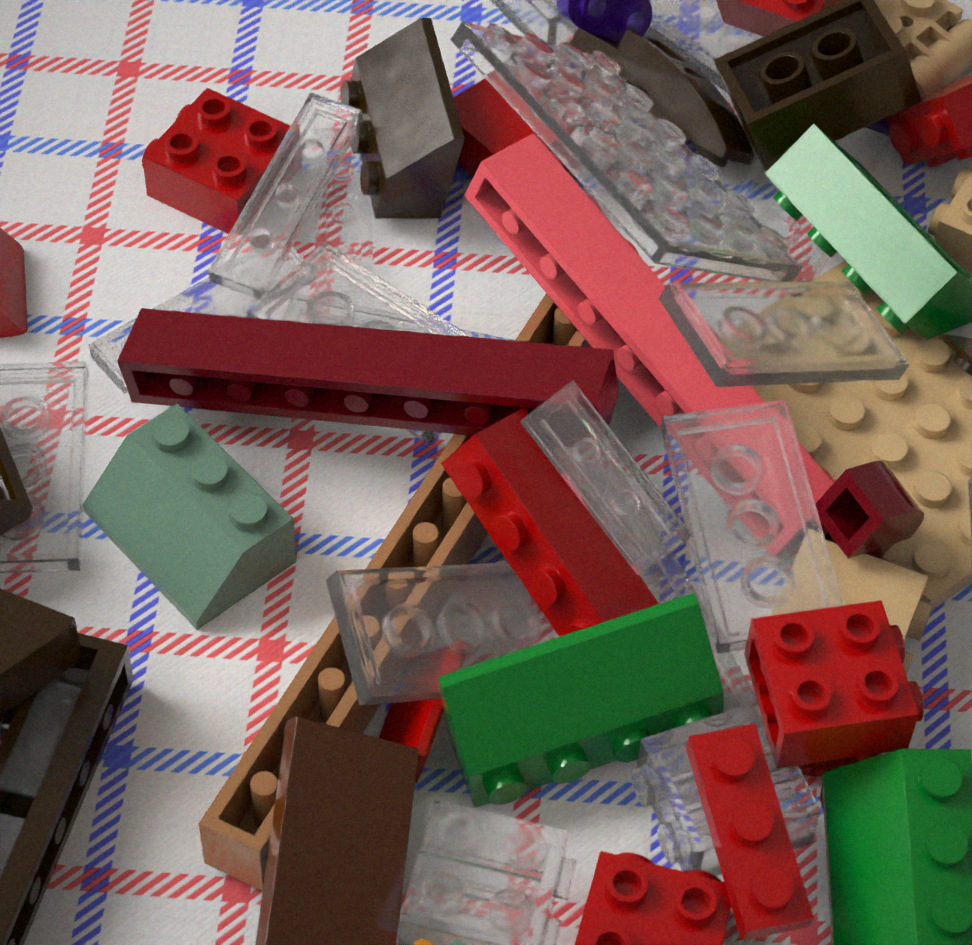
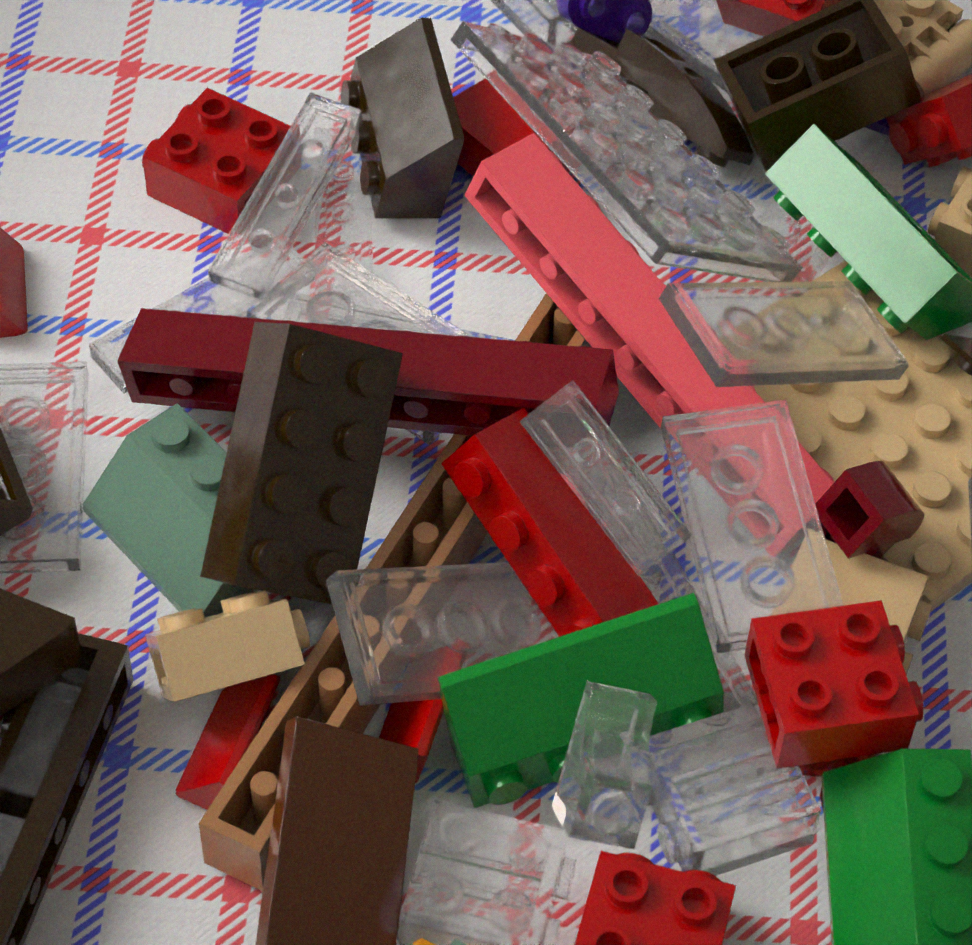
red plate [685,723,814,941] -> none
none -> tan brick [145,590,310,702]
none -> red slope [176,674,279,810]
none -> dark brown brick [200,322,403,606]
none -> clear arch [552,681,657,849]

